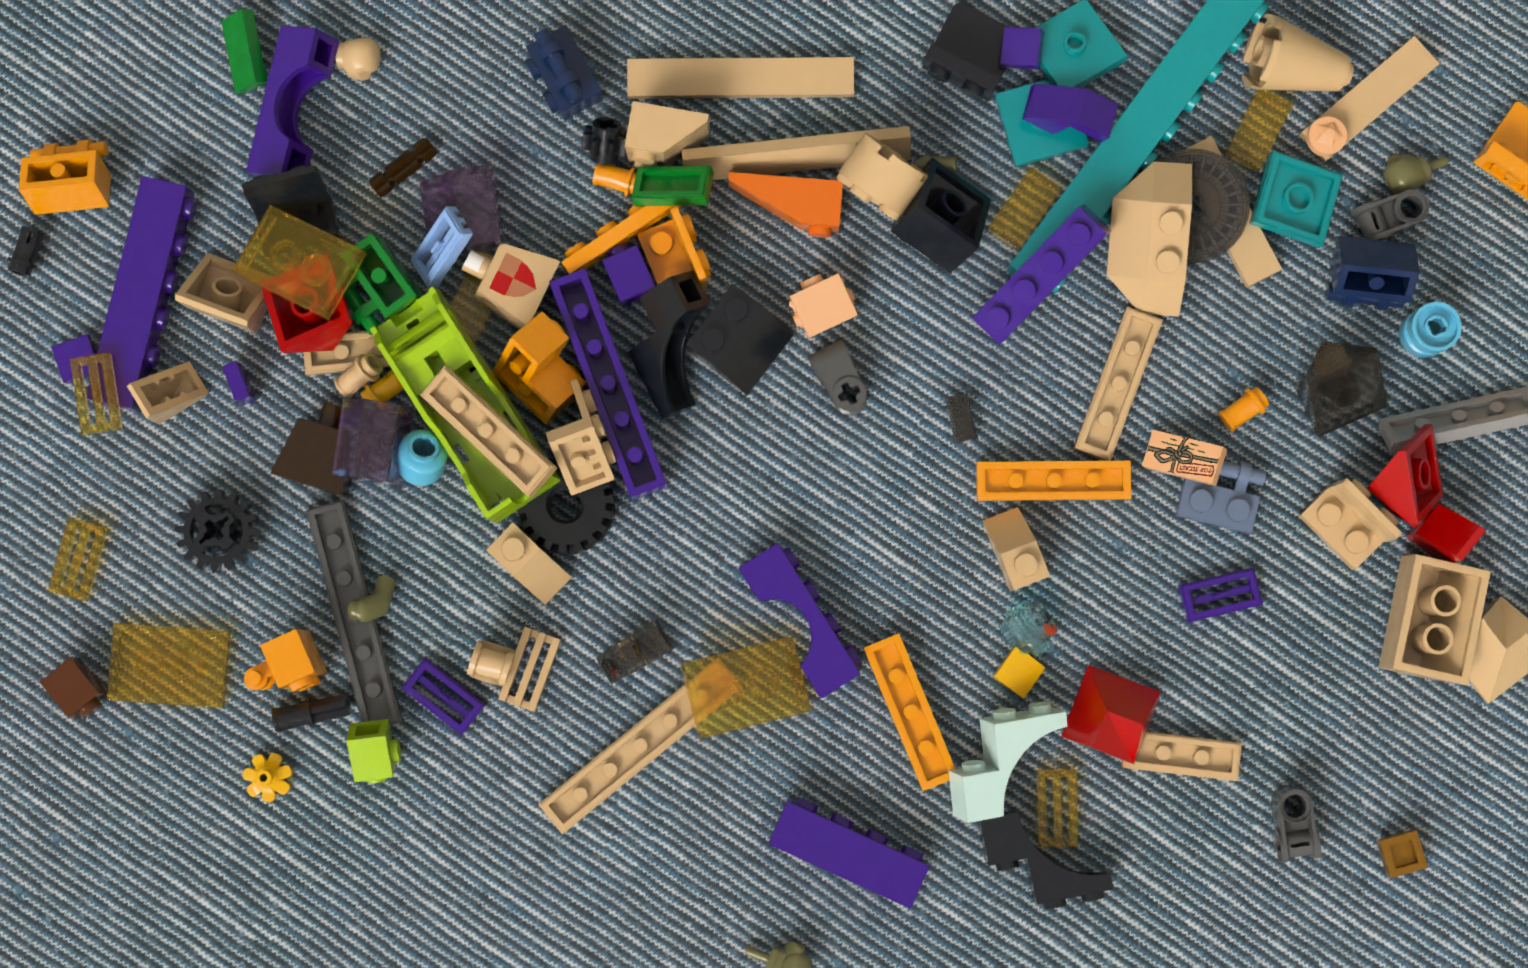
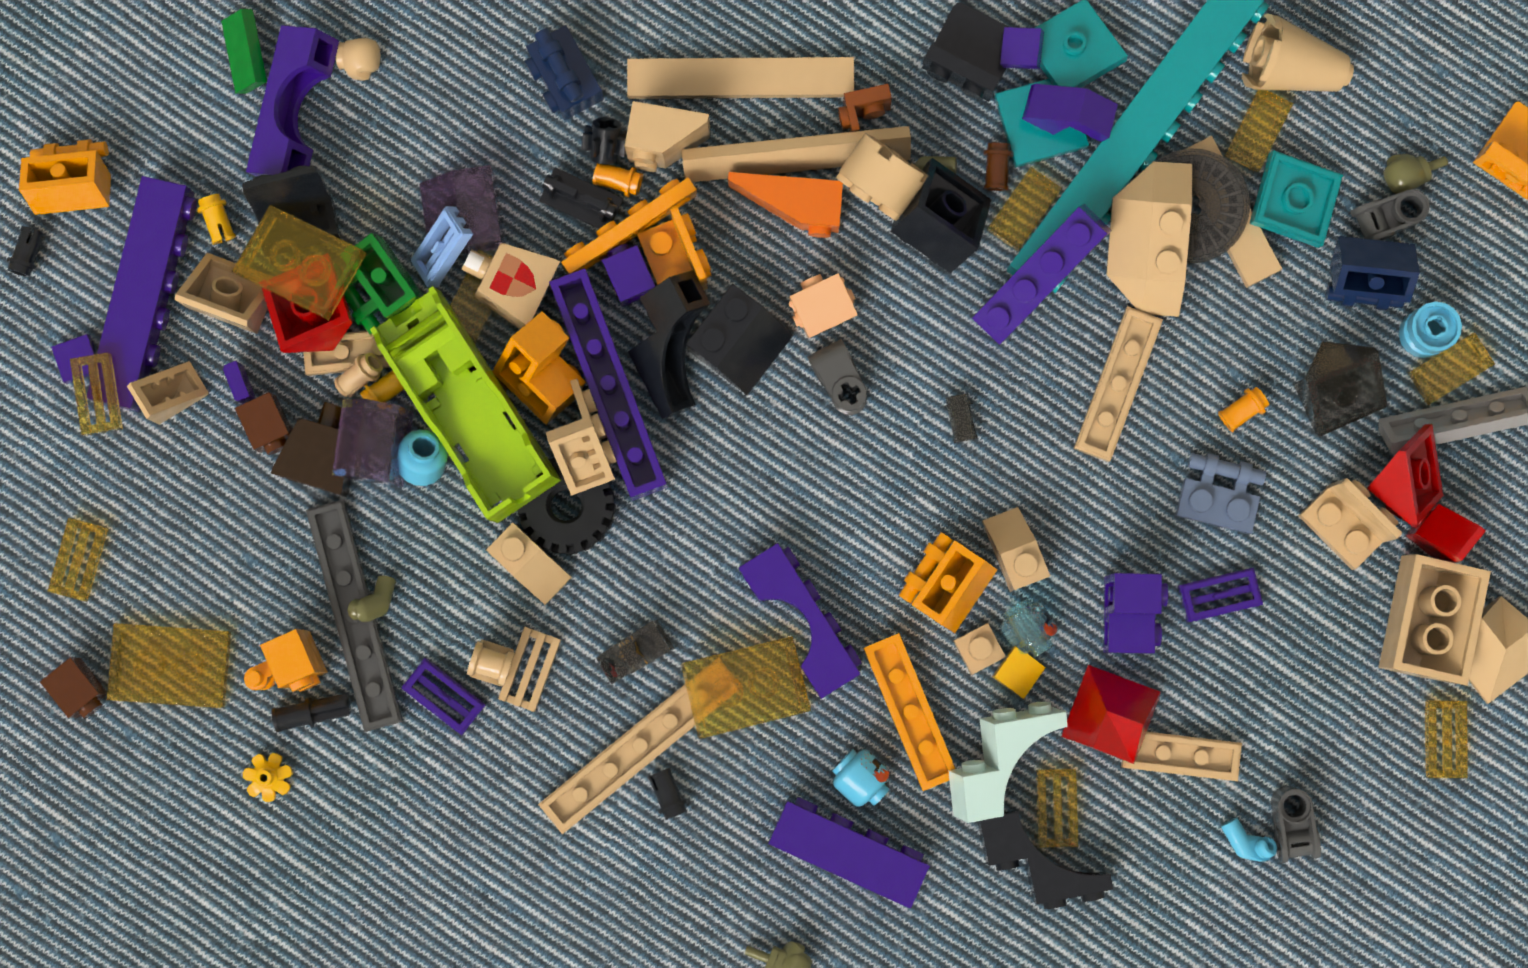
black gear [174,489,261,573] -> none
lime brick [346,719,401,783] -> none
dark brown axle [369,138,437,197] -> none
tan tile [420,366,557,498] -> none
green tile [631,165,714,206] -> none
light orange plate [976,461,1131,501] -> none
light nougat tile [1142,430,1227,486] -> none
tan tile [1299,36,1440,163] -> none
light nougat tile [1306,116,1347,157] -> none
pearl gold plate [1376,829,1428,878] -> none
none -> yellow pin [197,194,236,245]
none -> reddish brown brick [235,392,292,455]
none -> black hinge [539,167,624,229]
none -> black pin [647,768,688,820]
none -> medium azure head [832,749,890,807]
none -> dark orange bracket [838,84,892,132]
none -> light orange brick [898,532,997,633]
none -> tan plate [953,623,1006,675]
none -> reddish brown pin [983,142,1014,191]
none -> dark purple brick [1103,573,1168,654]
none -> medium azure arm [1221,817,1277,862]
none -> clear yellow tile [1408,332,1495,405]
none -> clear yellow tile [1425,700,1468,778]

